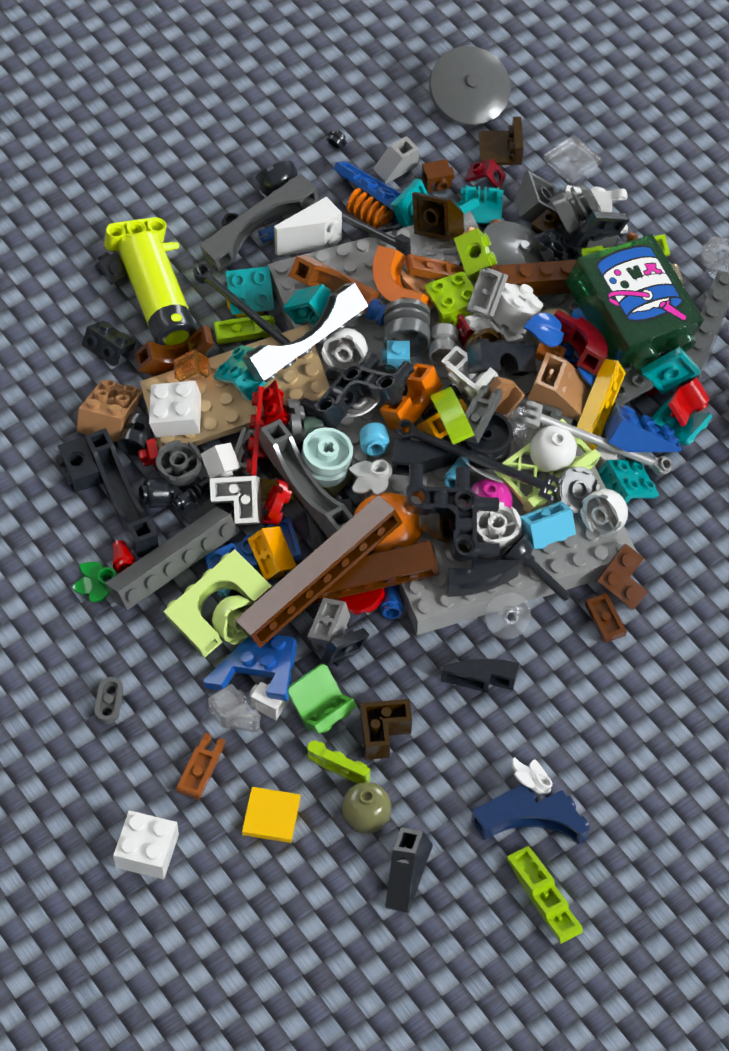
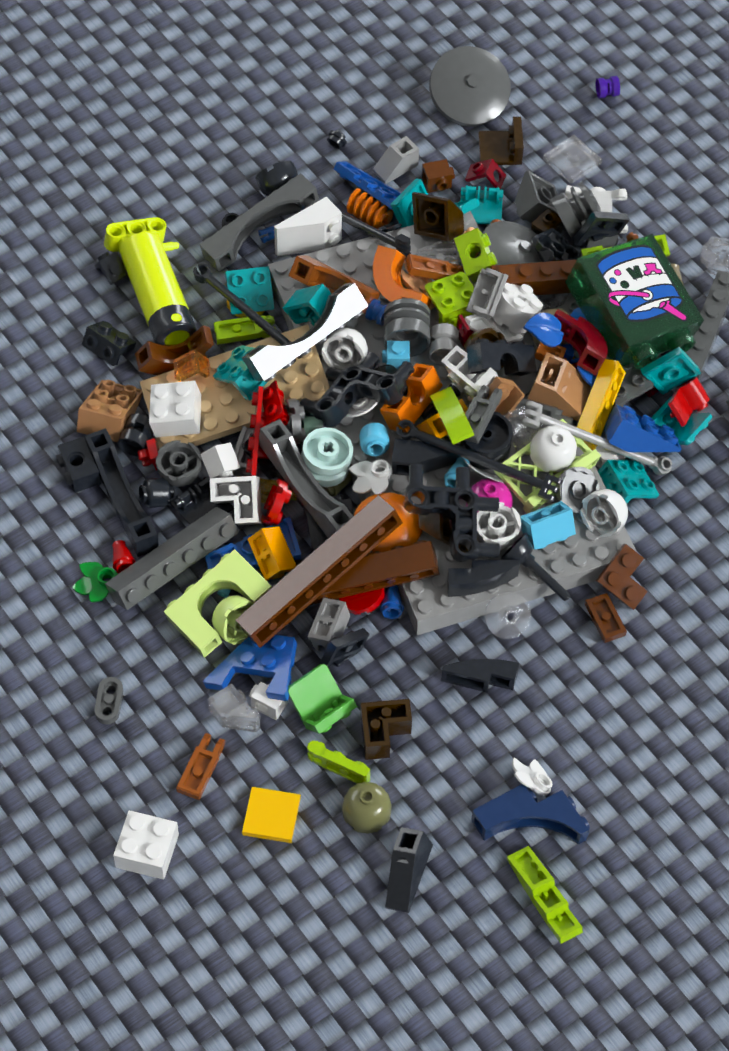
none -> dark purple wheel [595,76,620,98]

